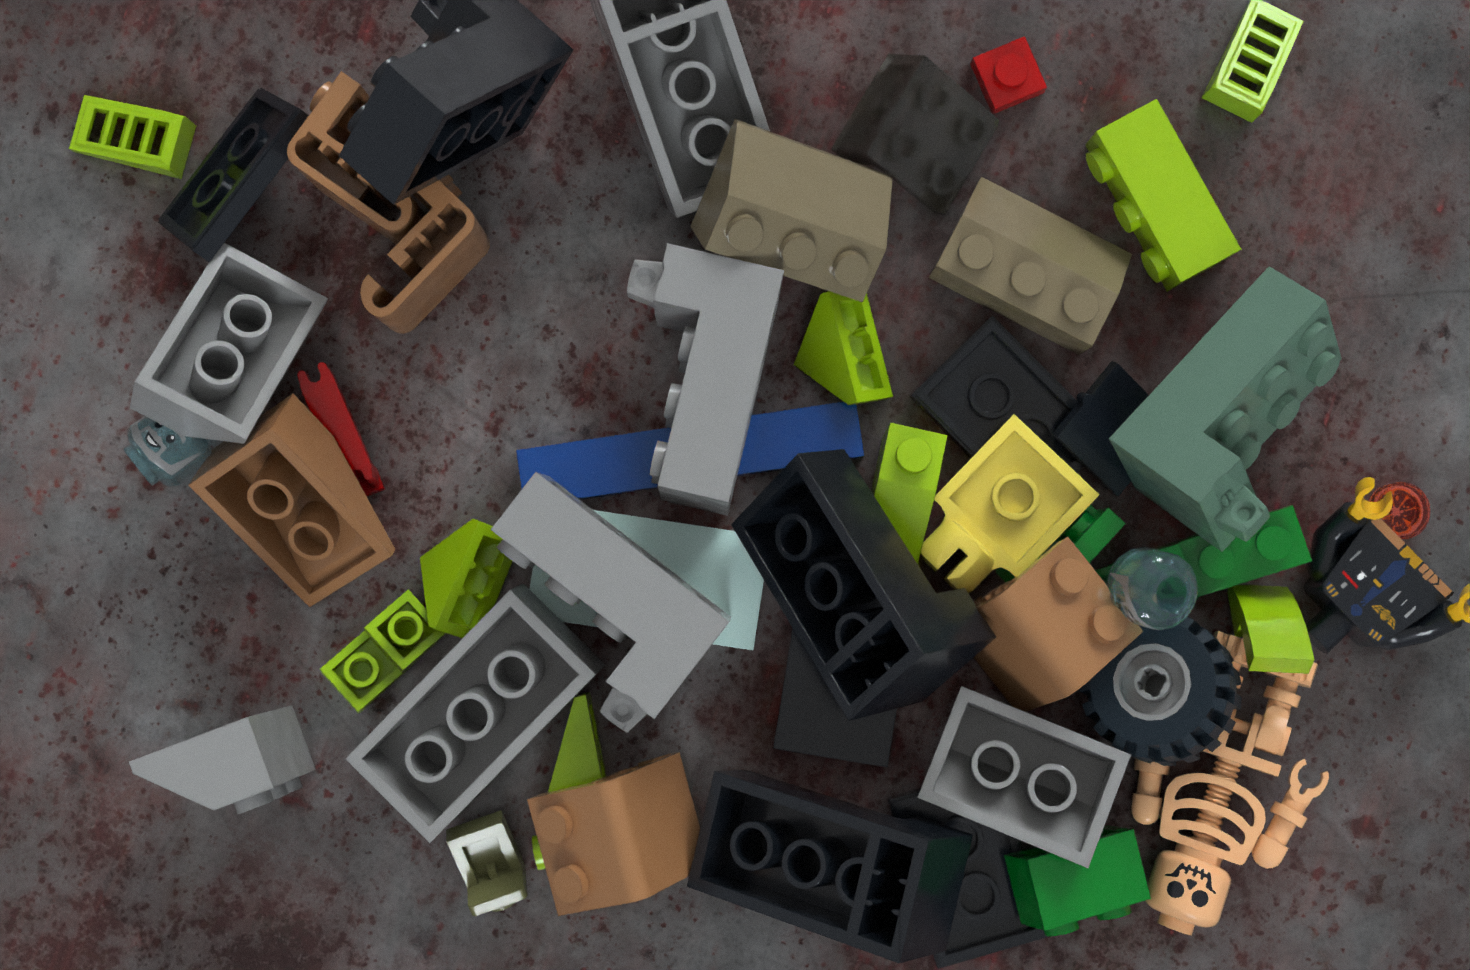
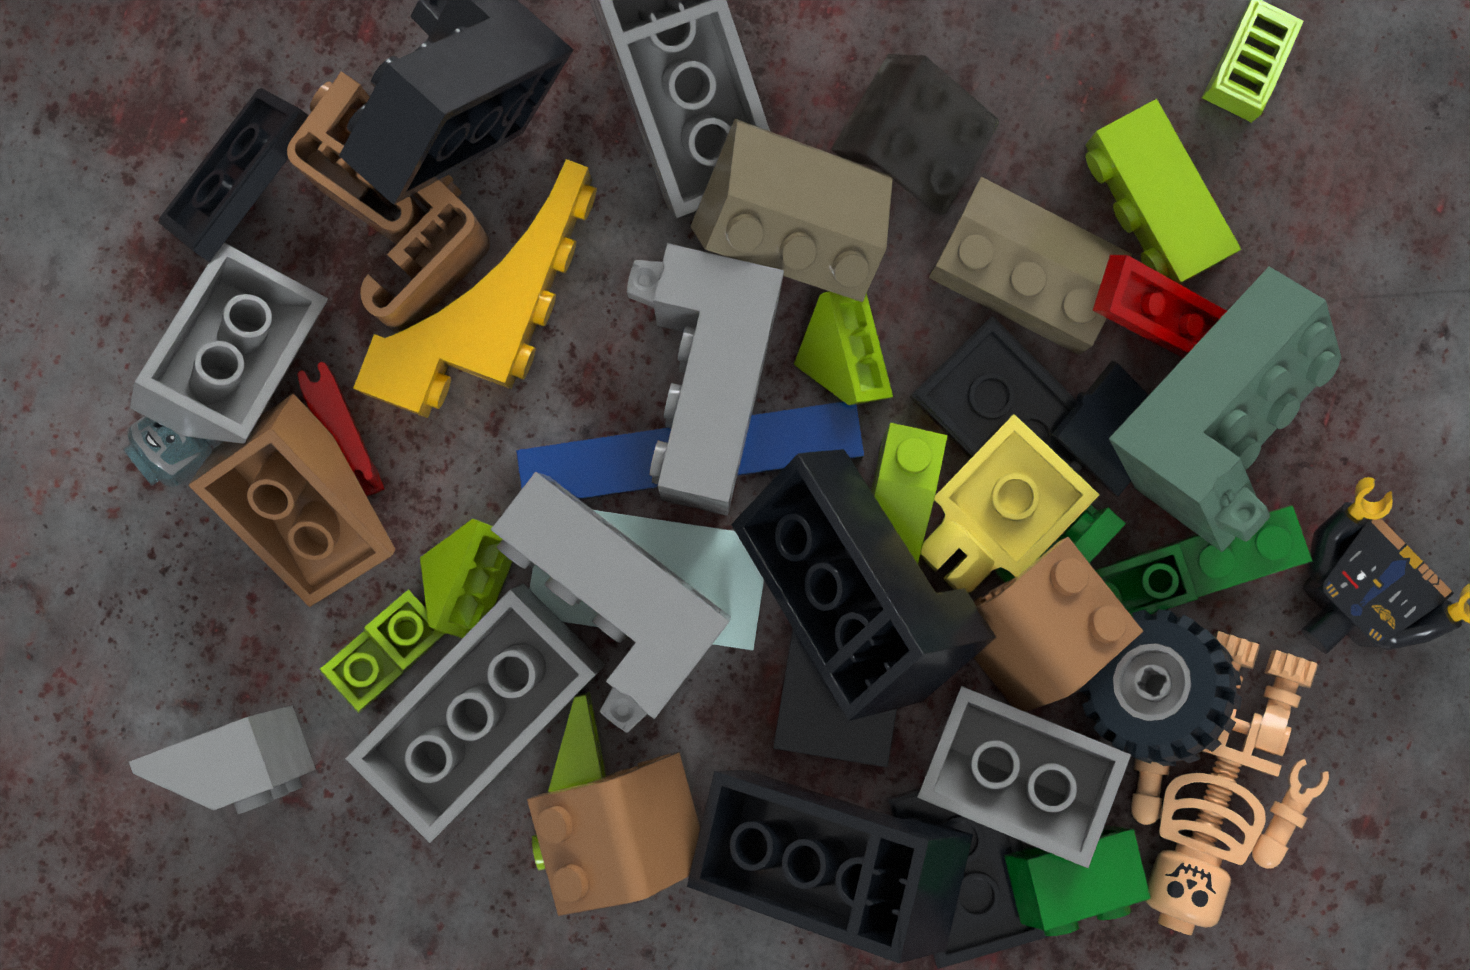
lime slope [69,95,196,179] -> none
olive bracket [446,810,528,916] -> none
red plate [970,36,1047,115] -> none
clear light blue head [1106,547,1198,630] -> none
lime slope [1227,585,1315,674] -> none
clear red tile [1368,482,1430,539] -> none
none -> yellow arch [353,159,597,418]
none -> red plate [1092,255,1227,358]

